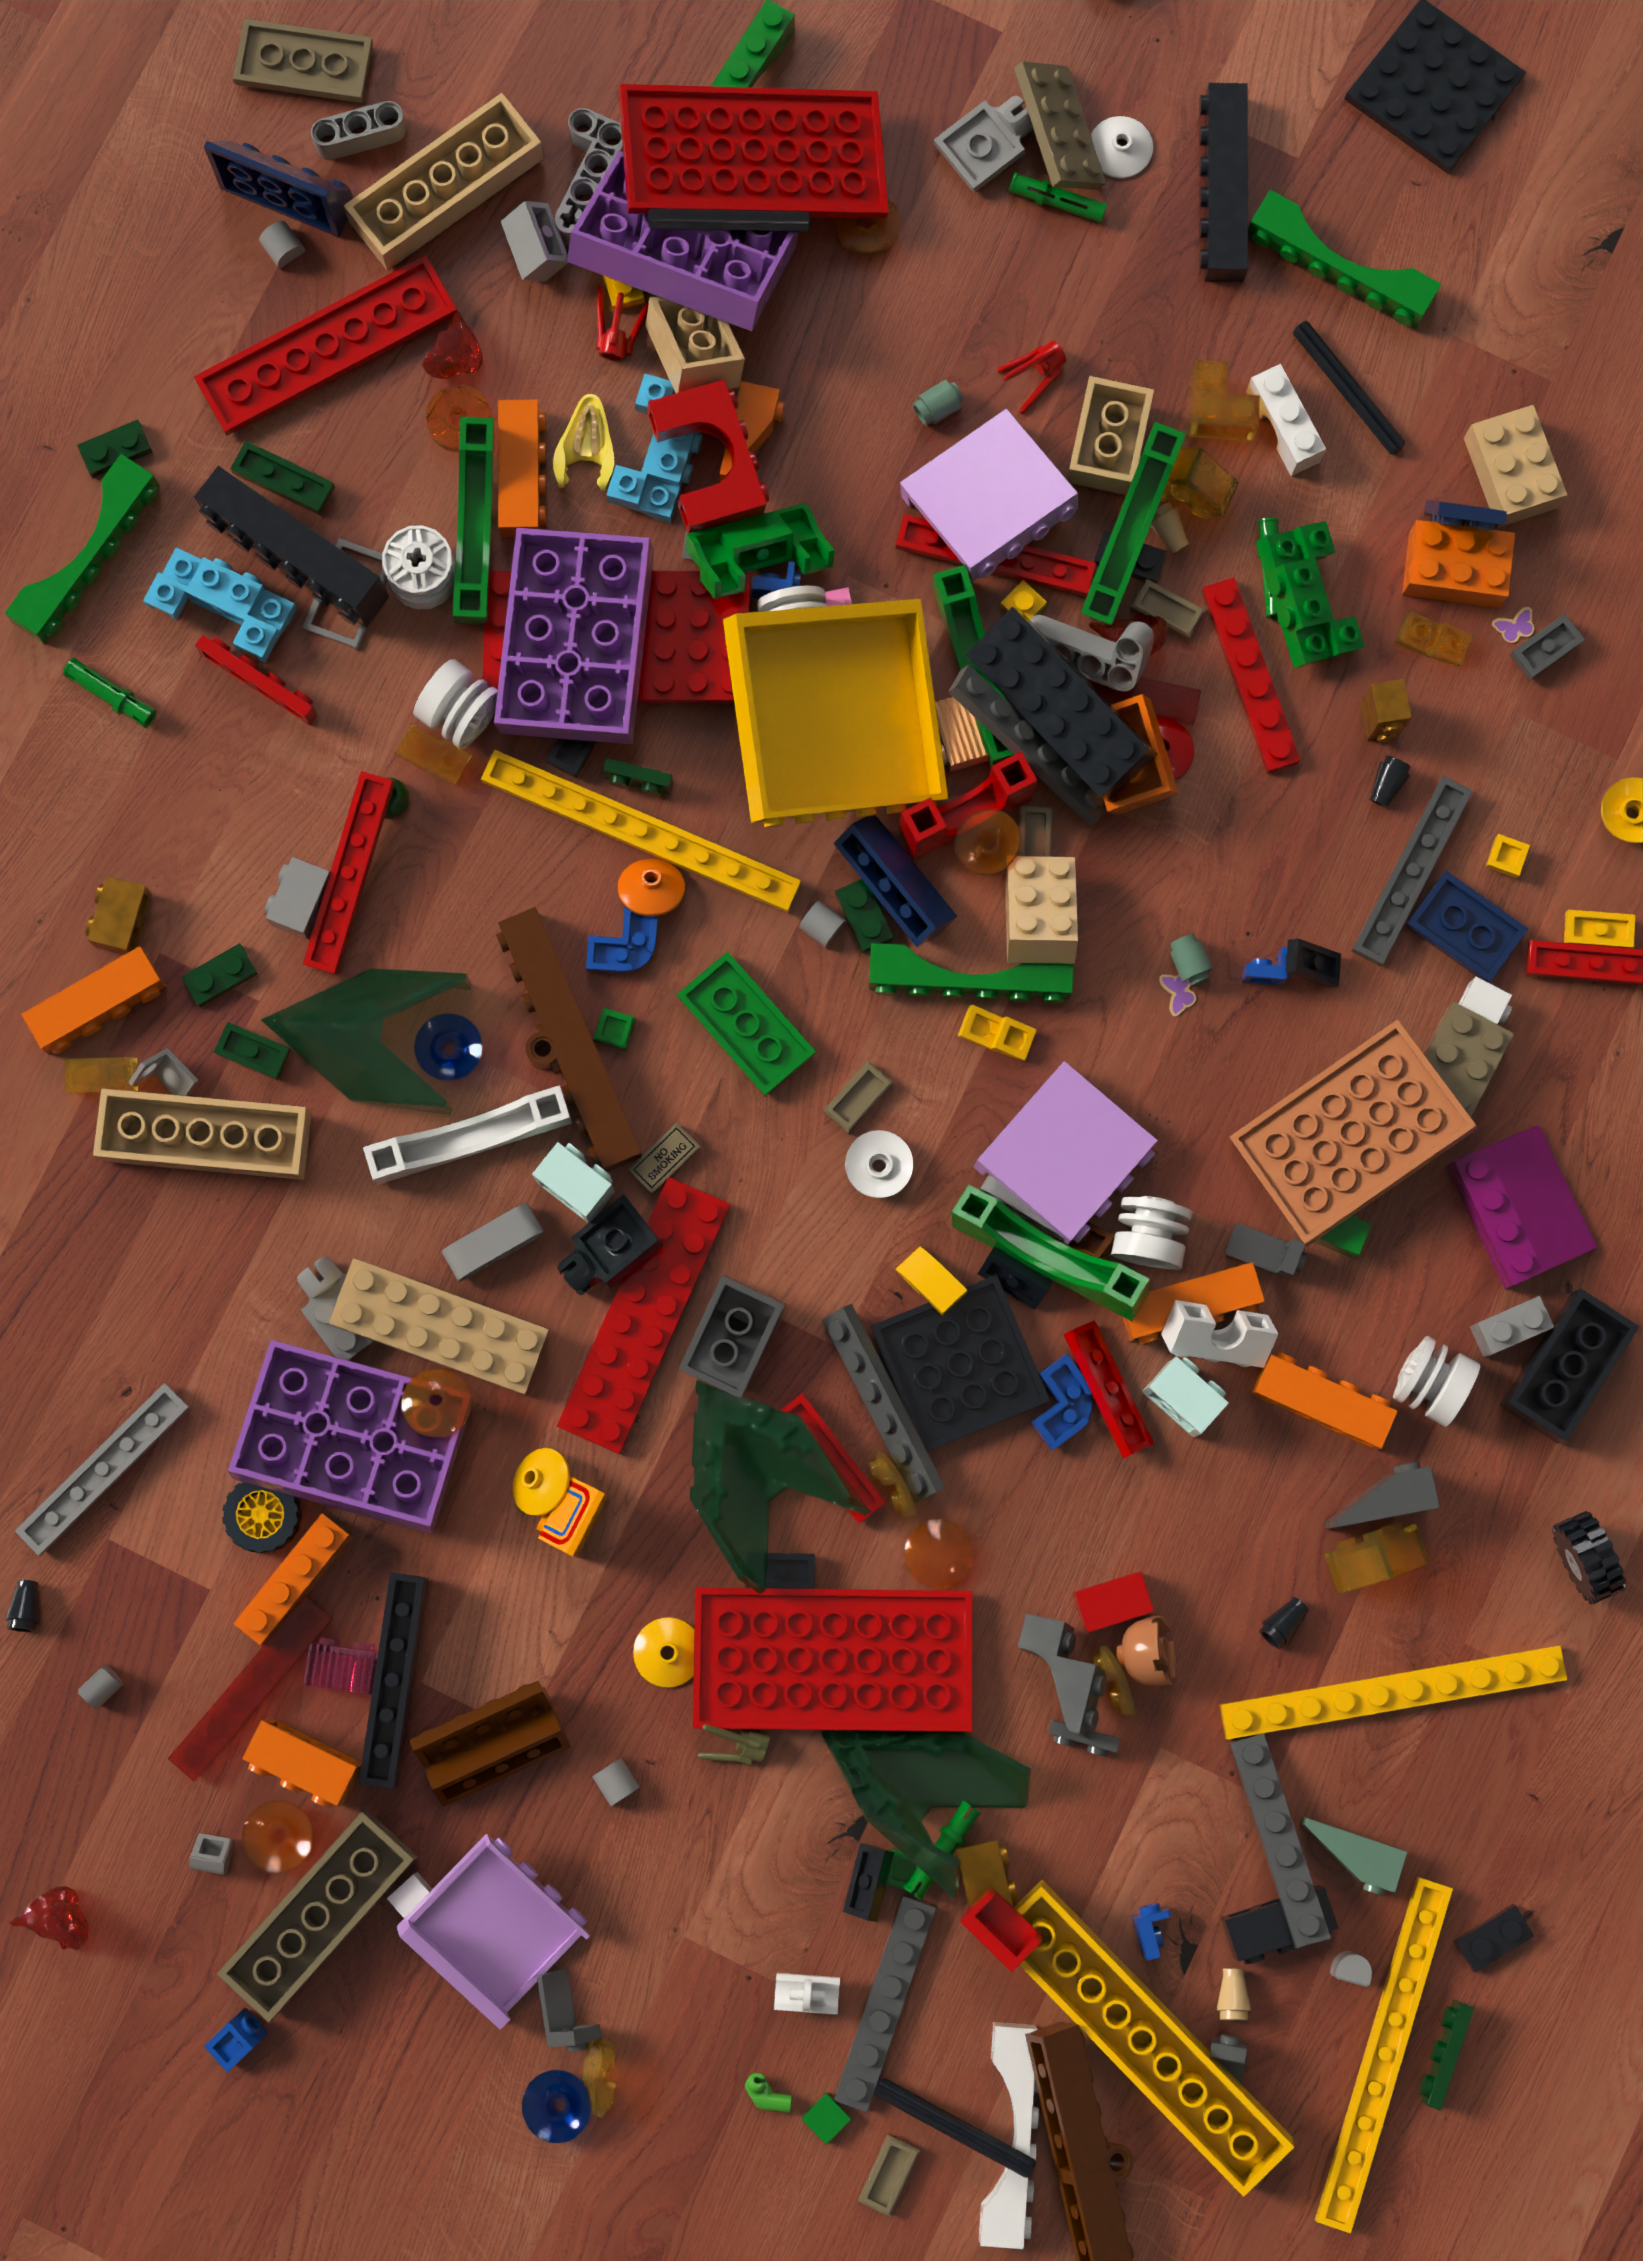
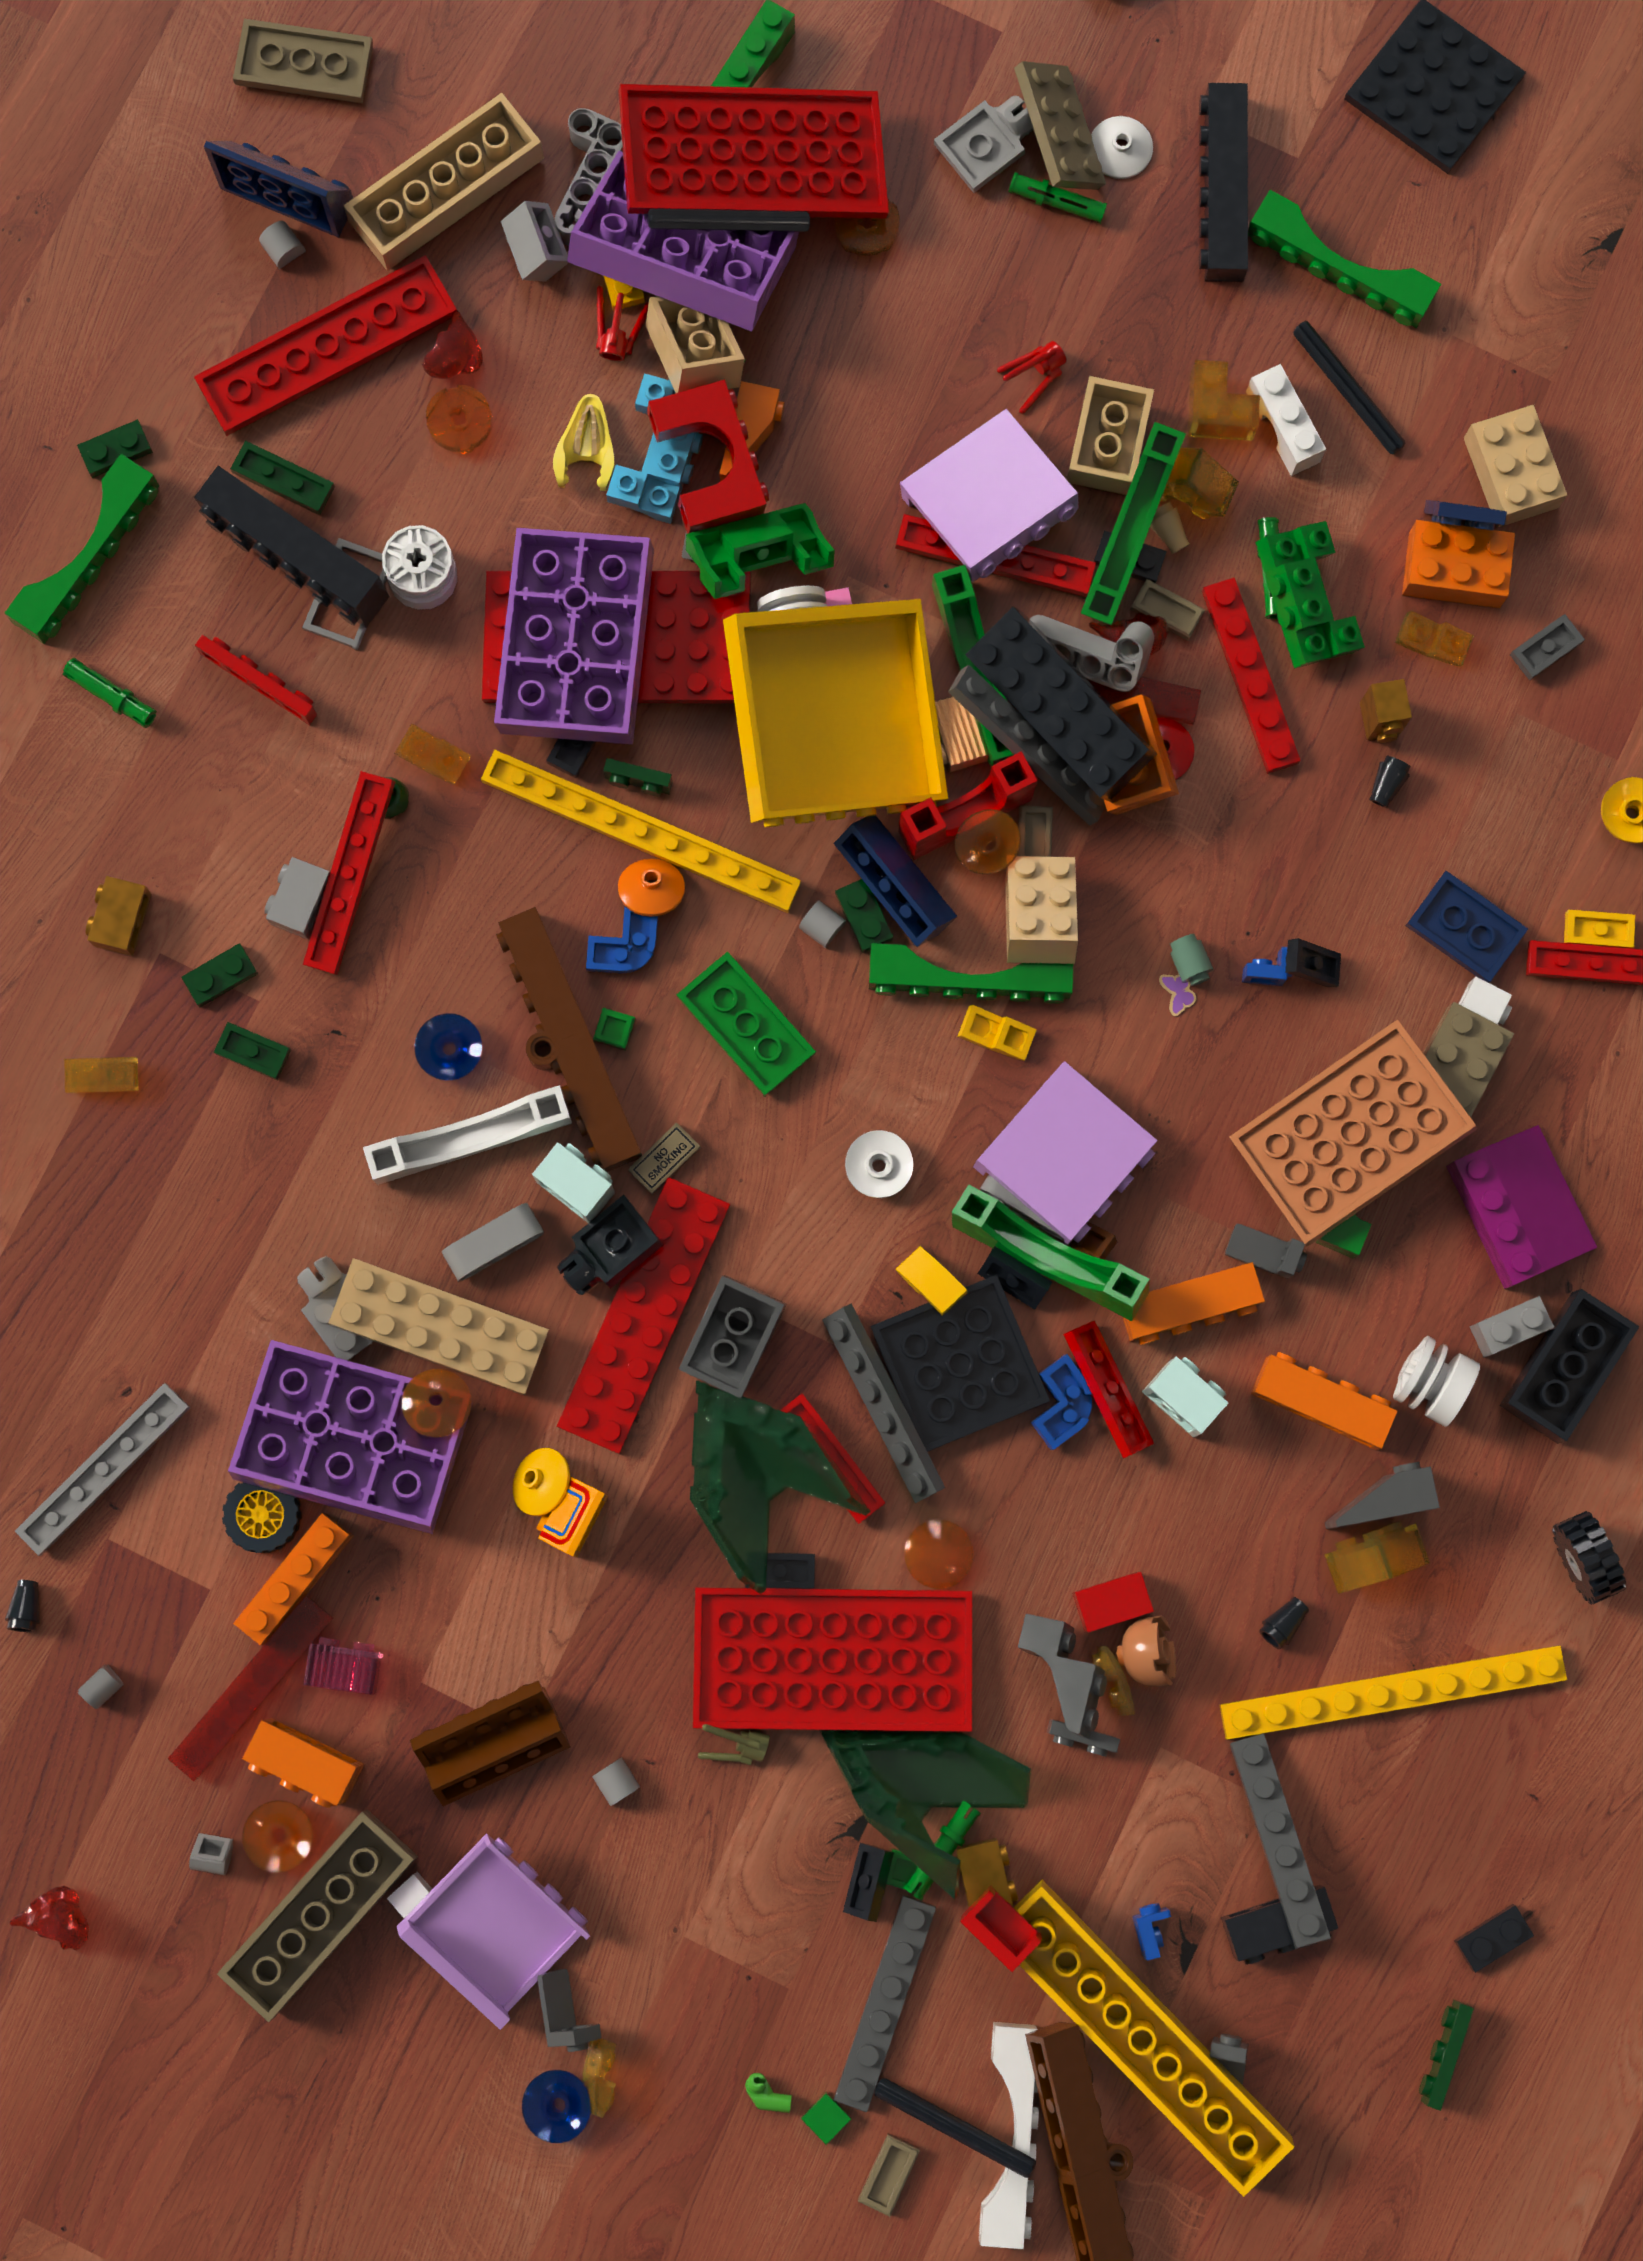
orange brick [21,946,166,1054] -> none
tan brick [93,1088,312,1180] -> none
light grey bracket [128,1048,198,1096] -> none
medium azure bracket [143,547,297,663] -> none
blue bracket [204,2008,268,2073] -> none
clear green windscreen [261,968,472,1115] -> none
light grey beam [311,101,407,160] -> none
black brick [359,1572,429,1789] -> none
white wheel [413,659,498,749] -> none
green arch [453,416,495,625] -> none
orange brick [498,399,547,538] -> none
yellow dish [633,1618,694,1688] -> none
blue bracket [752,561,801,599] -> none
white hips [774,1973,840,2014] -> none
dark tan tile [823,1061,893,1134] -> none
clear yellow slope [869,1451,917,1518] -> none
sand green brick [912,380,963,426] -> none
yellow plate [1000,580,1047,619] -> none
white wheel [1111,1196,1193,1270] -> none
white arch [1161,1300,1278,1368] -> none
tan cone [1216,1969,1251,2021] -> none
sand green slope [1299,1816,1407,1896] -> none
yellow plate [1315,1876,1453,2234] -> none
light grey brick [1330,1951,1372,1987] -> none
dark grey plate [1351,775,1473,967] -> none
yellow plate [1485,834,1530,879] -> none
medium lavender sticker [1492,607,1534,643] -> none

